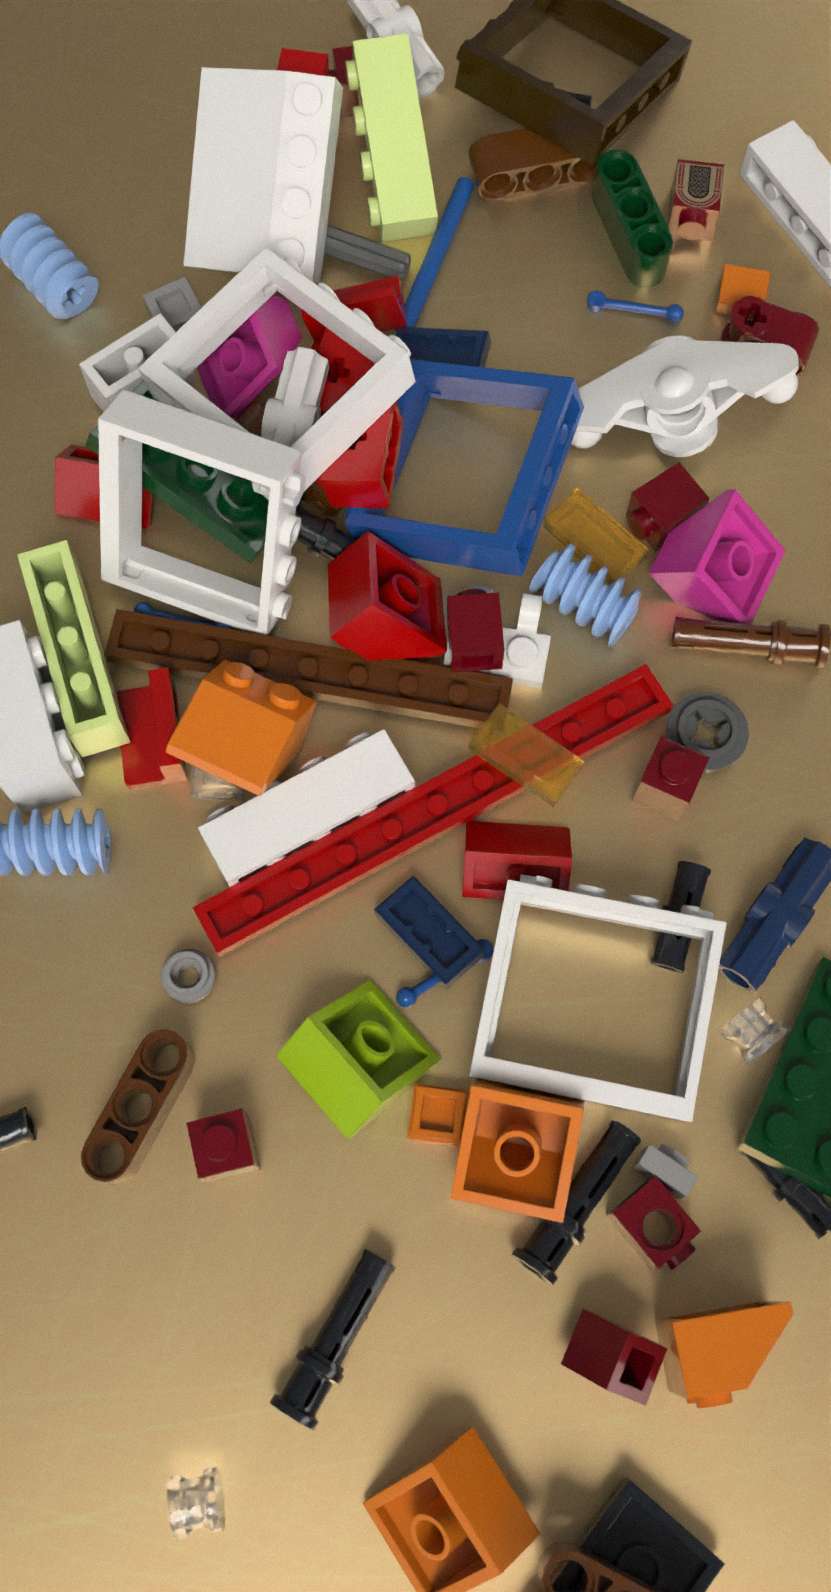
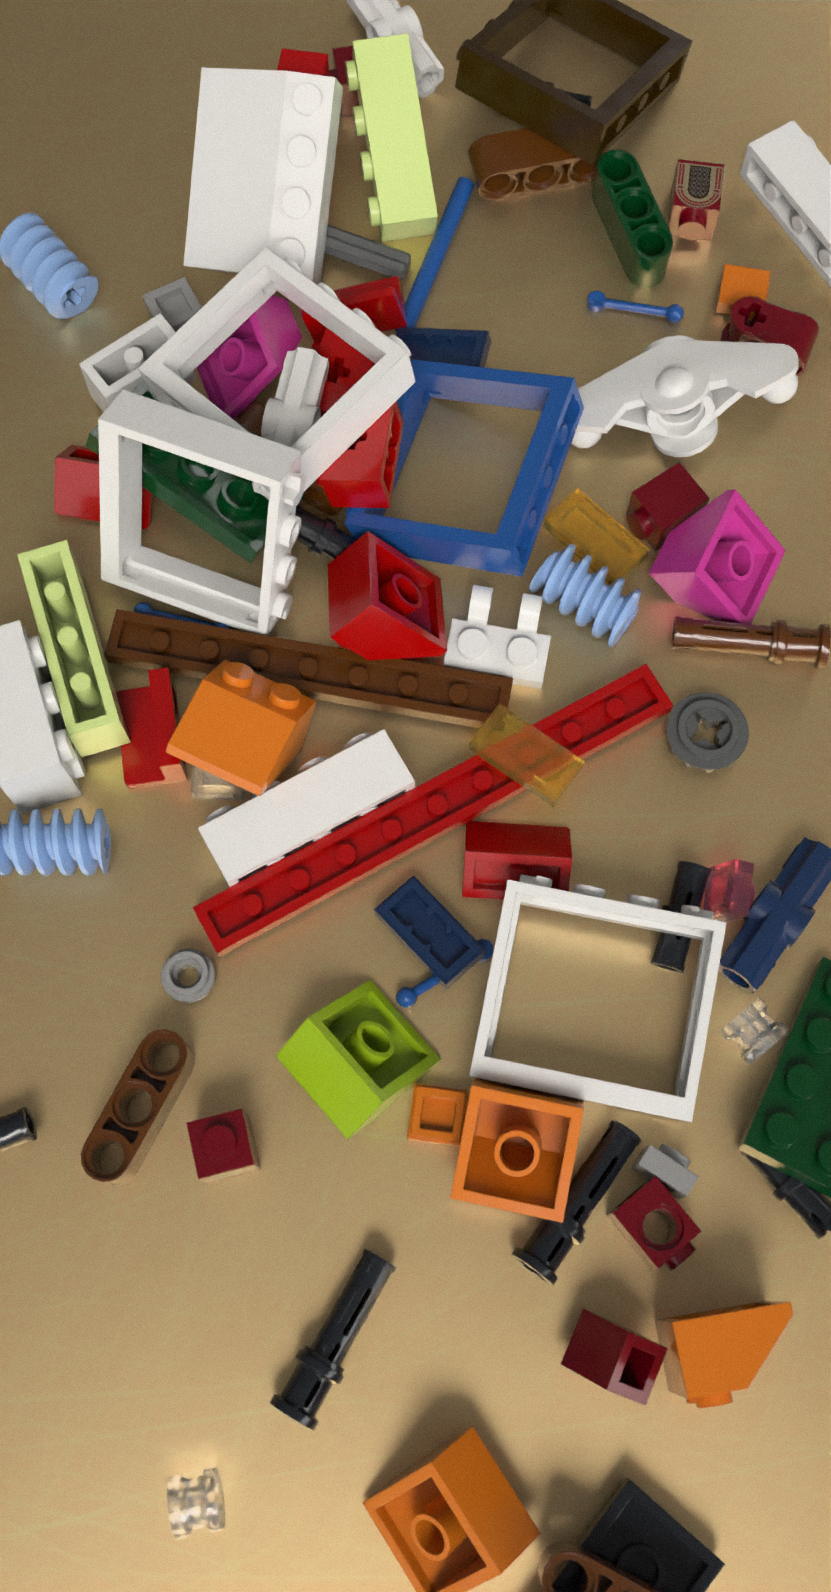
dark red brick [447,589,504,673] -> none
dark red brick [632,736,710,821] -> none
none -> clear pink plate [703,858,755,922]

